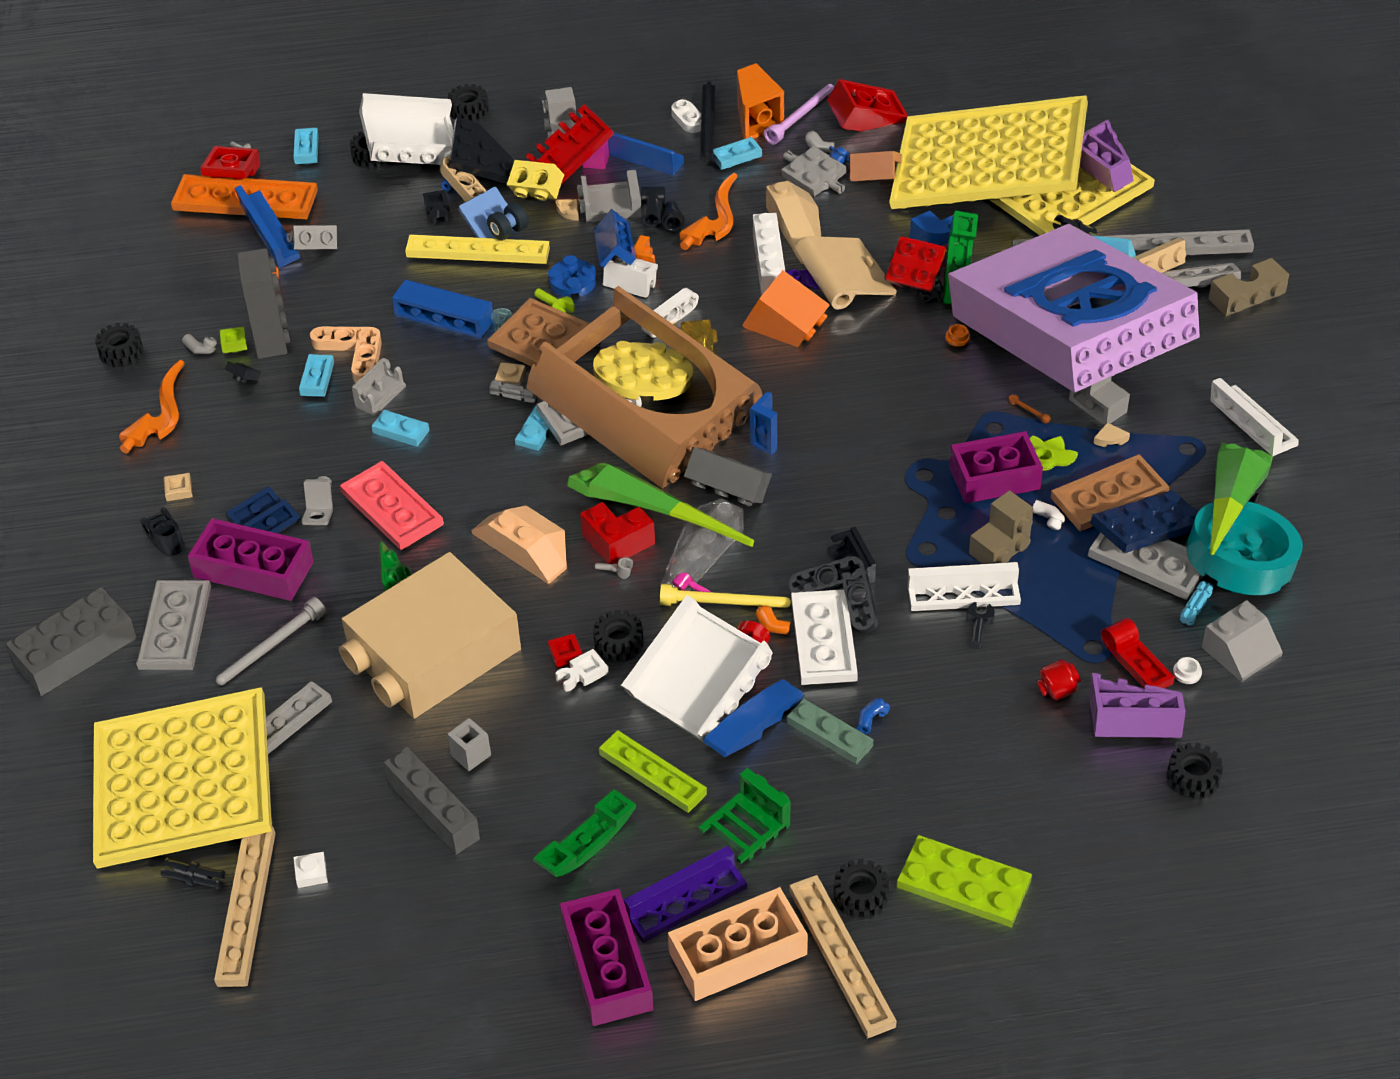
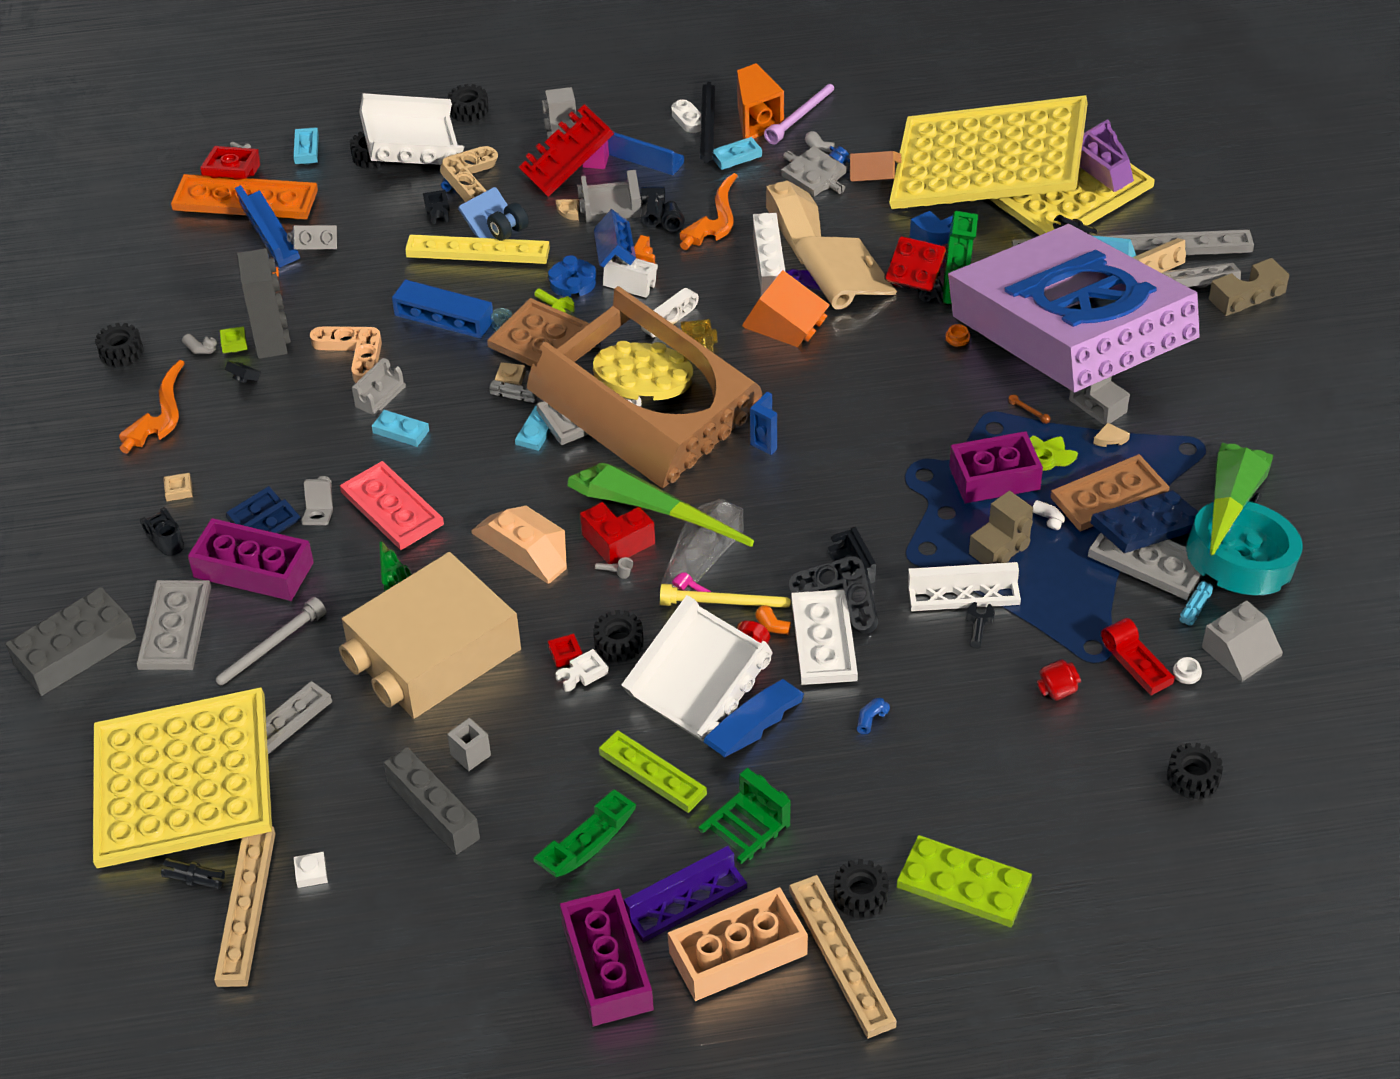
medium azure plate [299,354,334,397] -> none
black plate [448,117,514,184] -> none
light yellow brick [507,160,564,201] -> none
dark grey brick [684,447,772,506] -> none
sand green plate [787,699,874,765] -> none
red slope [827,79,908,132] -> none
medium lavender wedge [1089,673,1186,738] -> none
white fence [1210,378,1299,456] -> none

